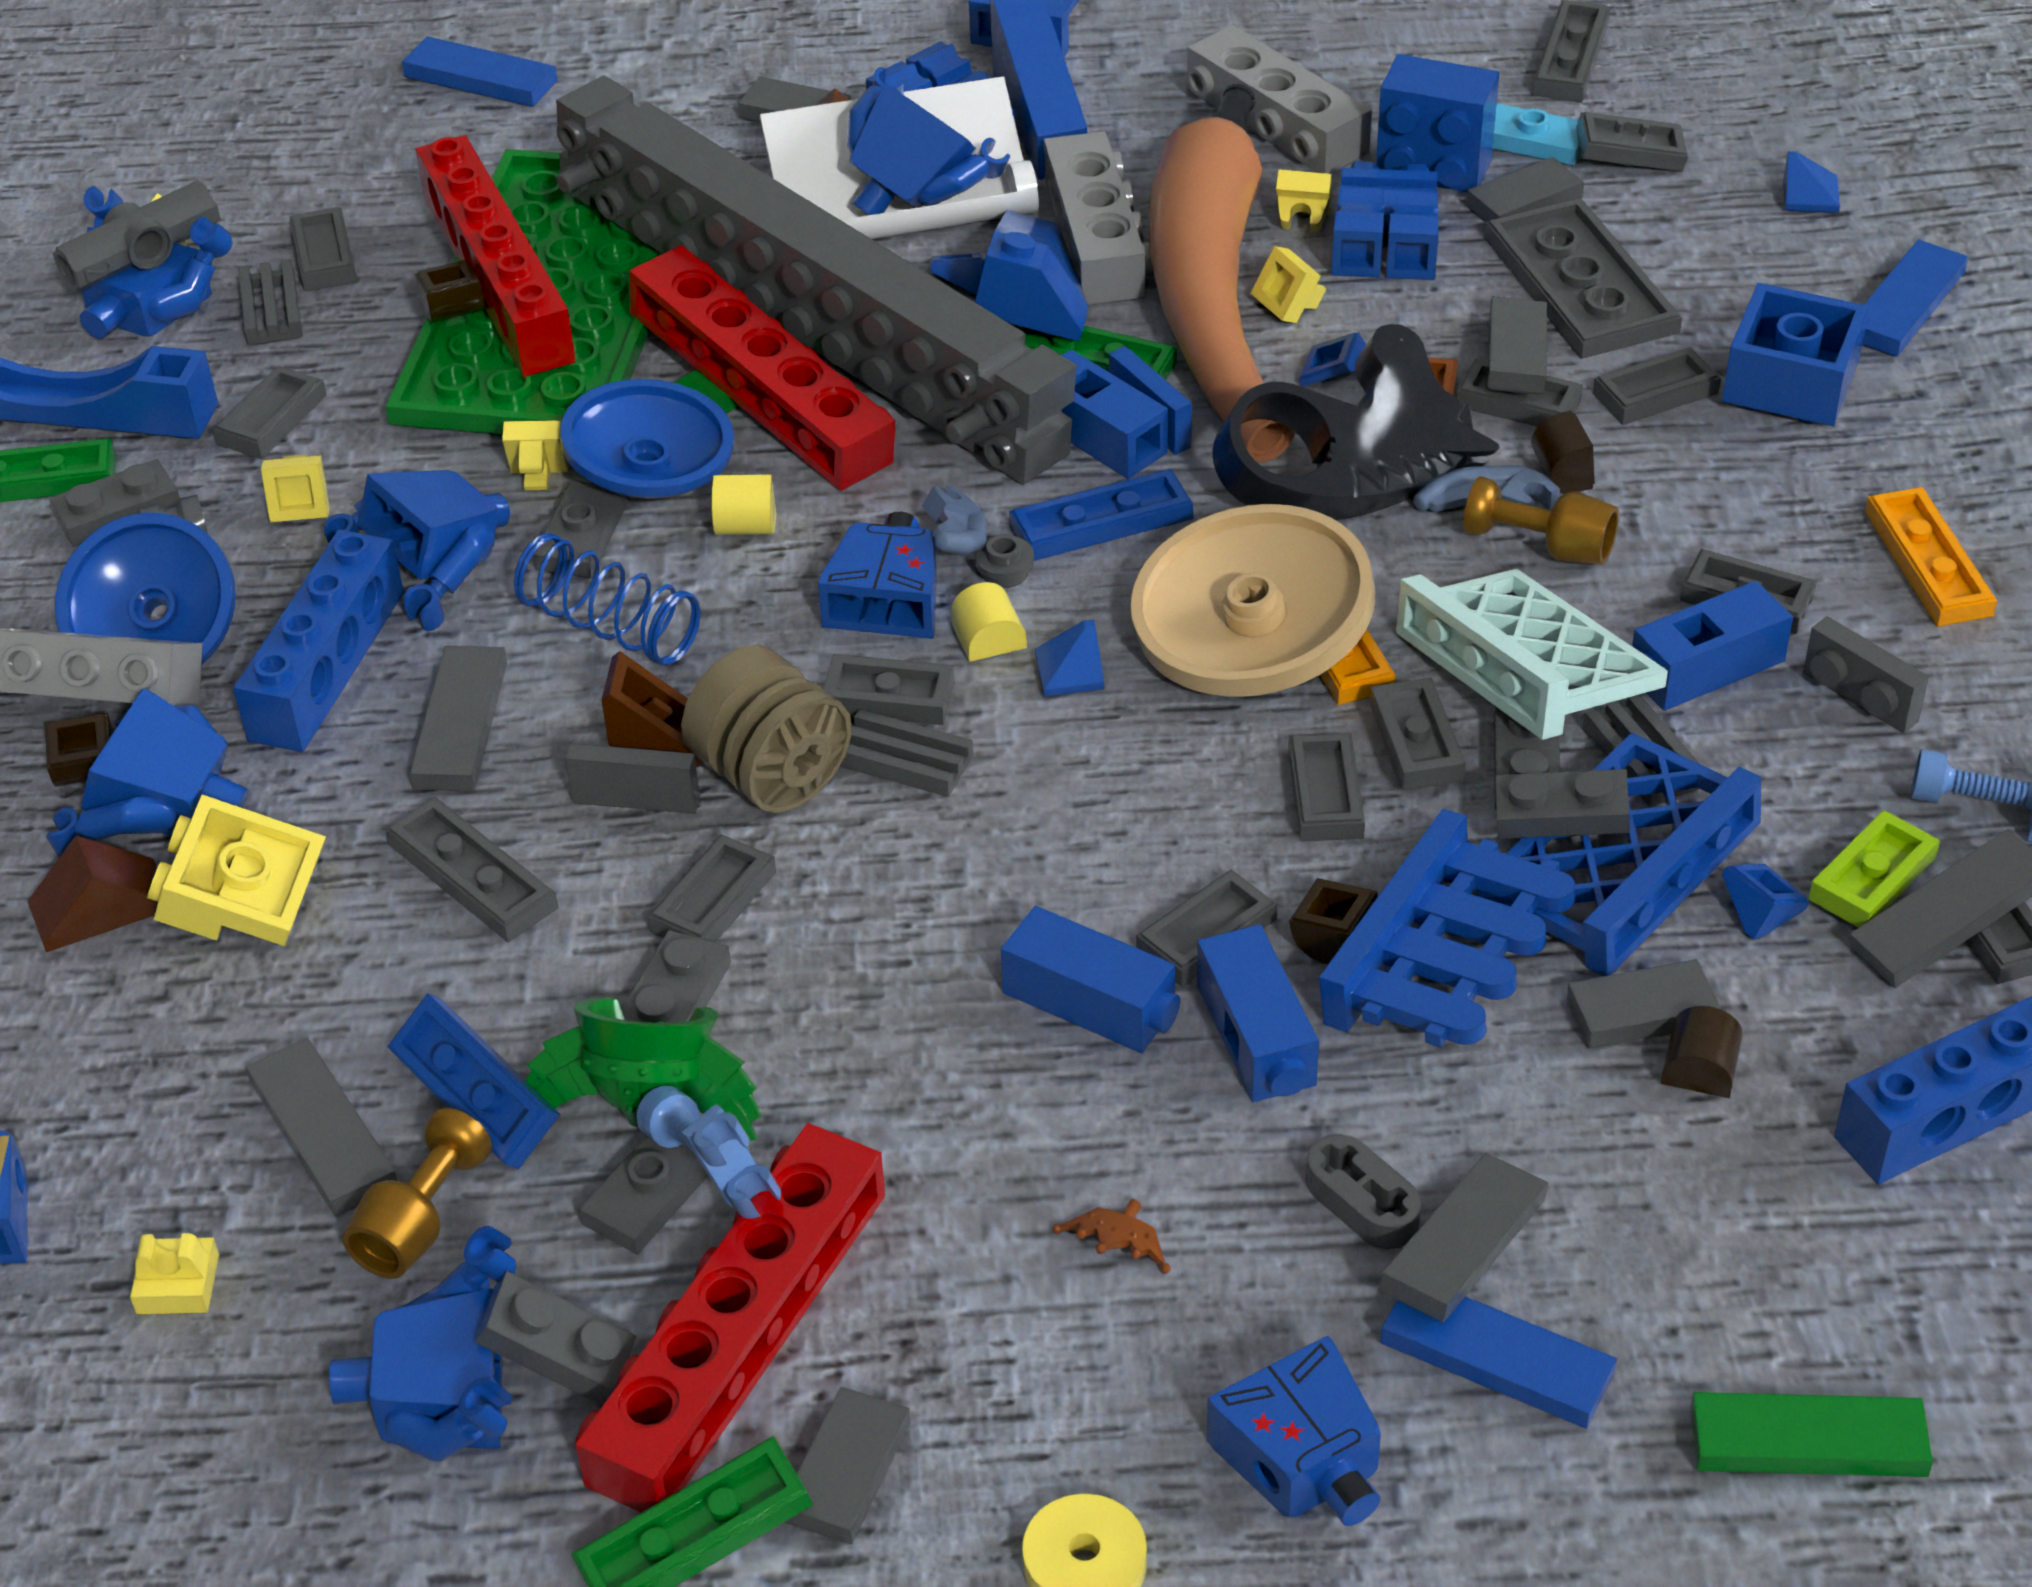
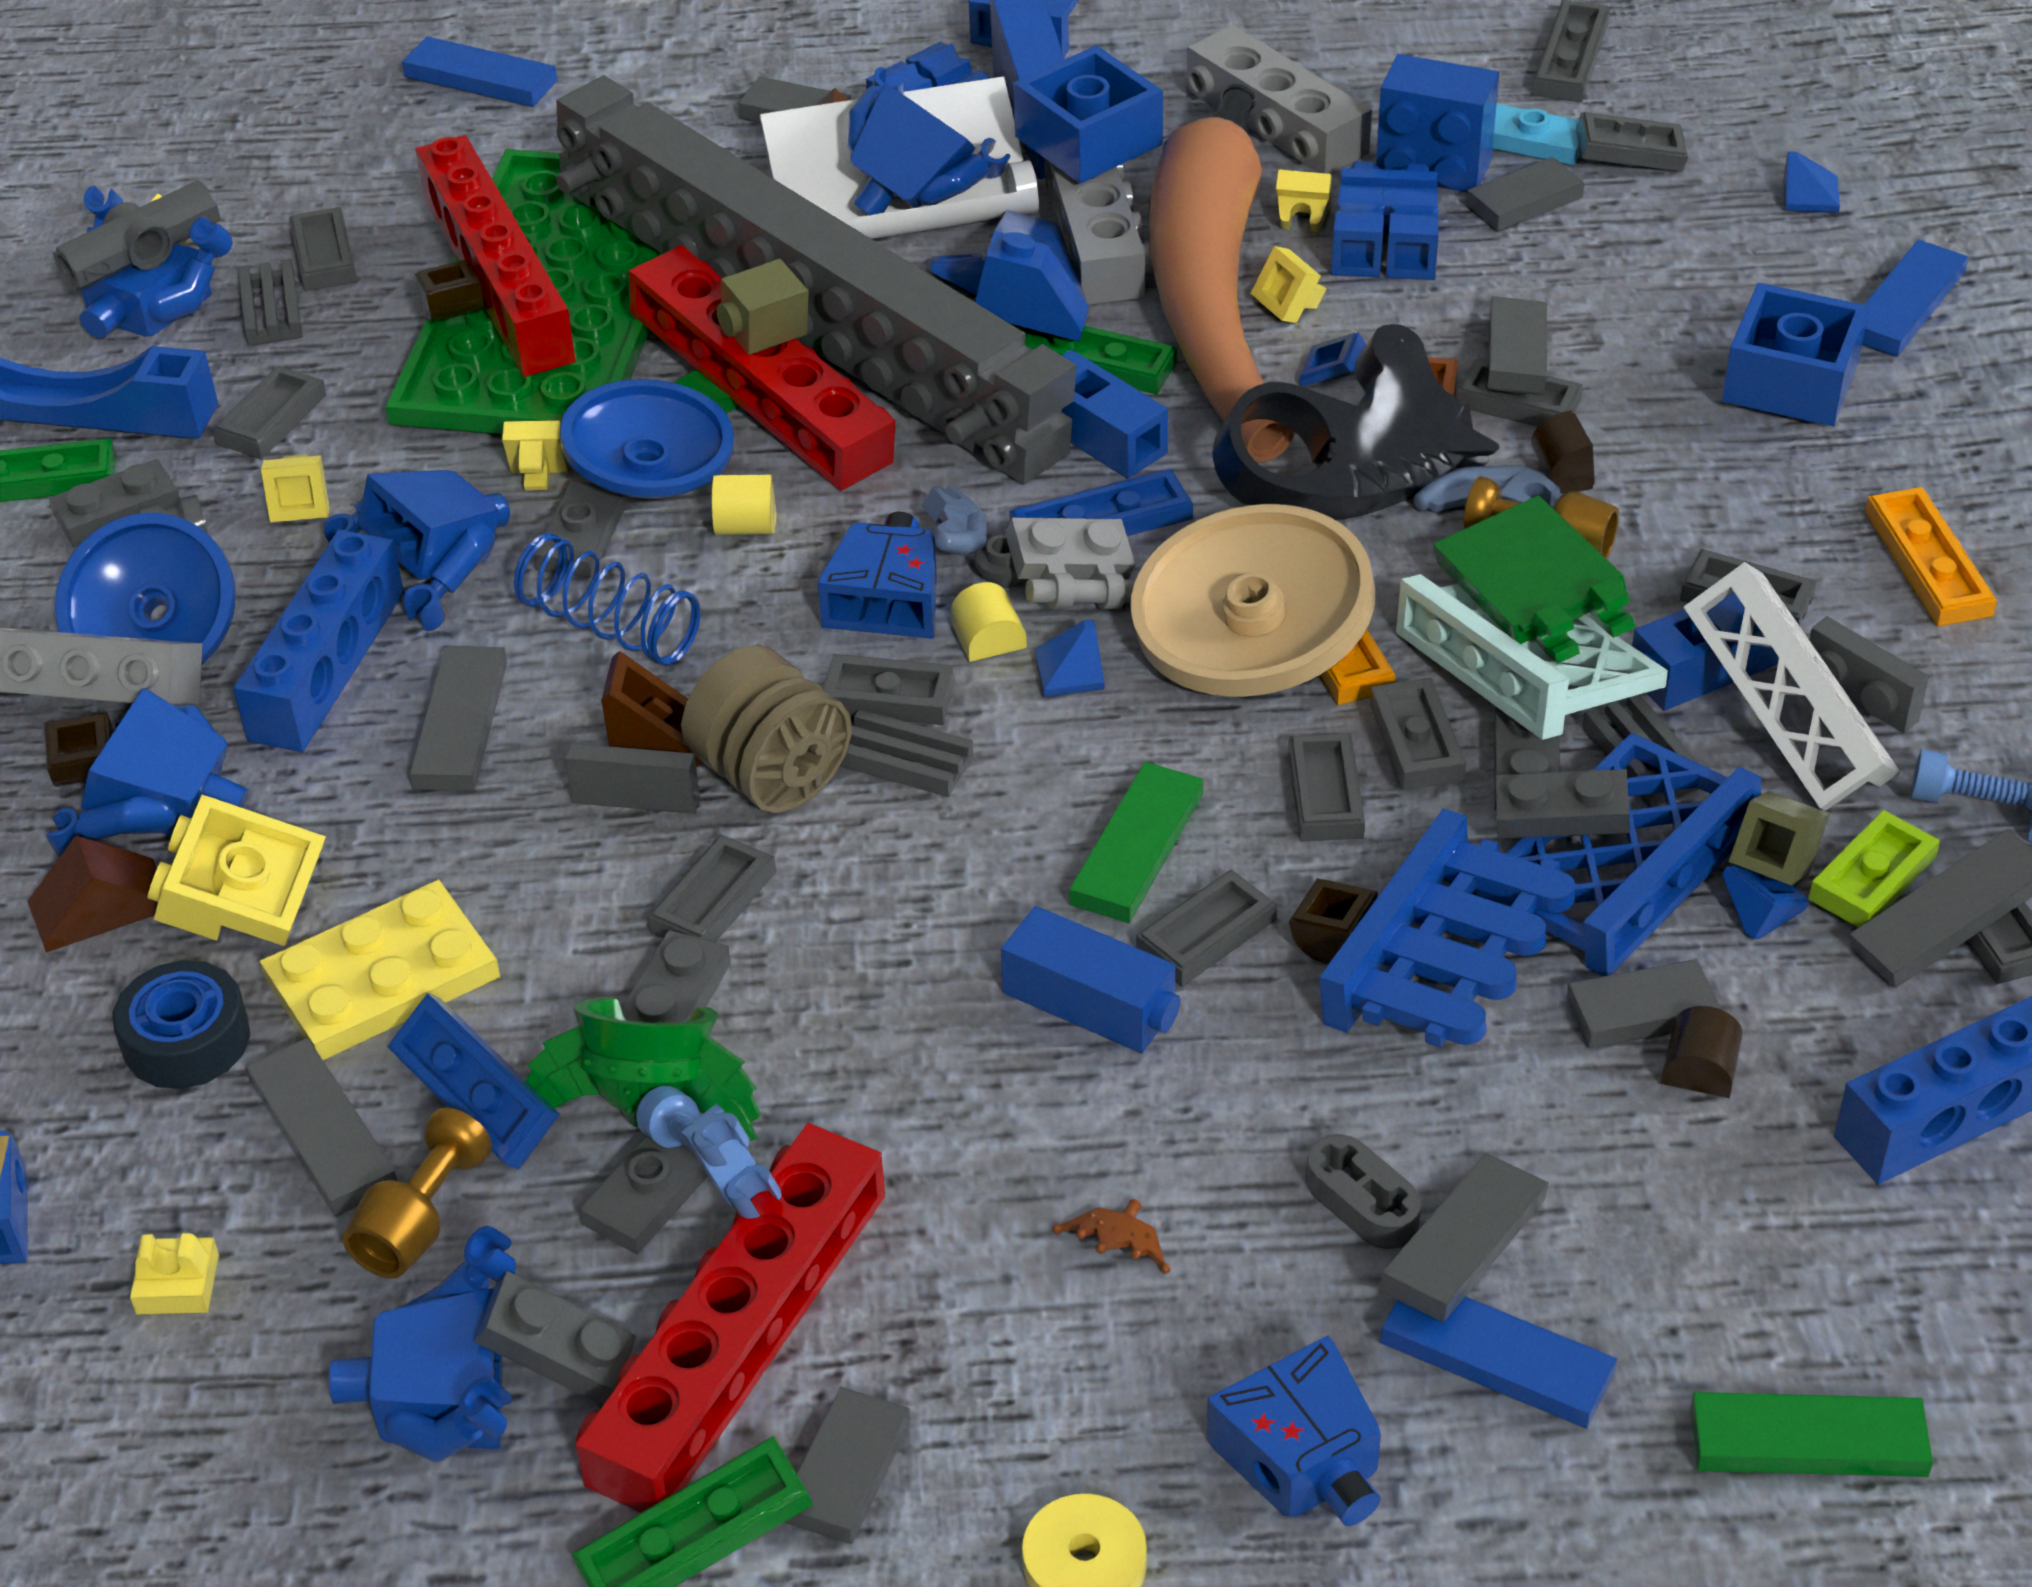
dark grey tile [385,797,559,943] -> none
blue tile [1109,346,1192,455] -> none
blue brick [1197,924,1319,1103] -> none
dark grey tile [1484,198,1682,359] -> none
dark grey tile [1593,347,1721,425] -> none
none -> black wheel [112,960,251,1089]
none -> light yellow plate [260,879,500,1060]
none -> olive brick [717,259,809,355]
none -> light grey plate [1005,518,1136,609]
none -> blue brick [1013,45,1163,184]
none -> green tile [1069,762,1203,924]
none -> green tile [1433,495,1635,664]
none -> white fence [1684,562,1900,811]
none -> olive brick [1729,791,1830,885]

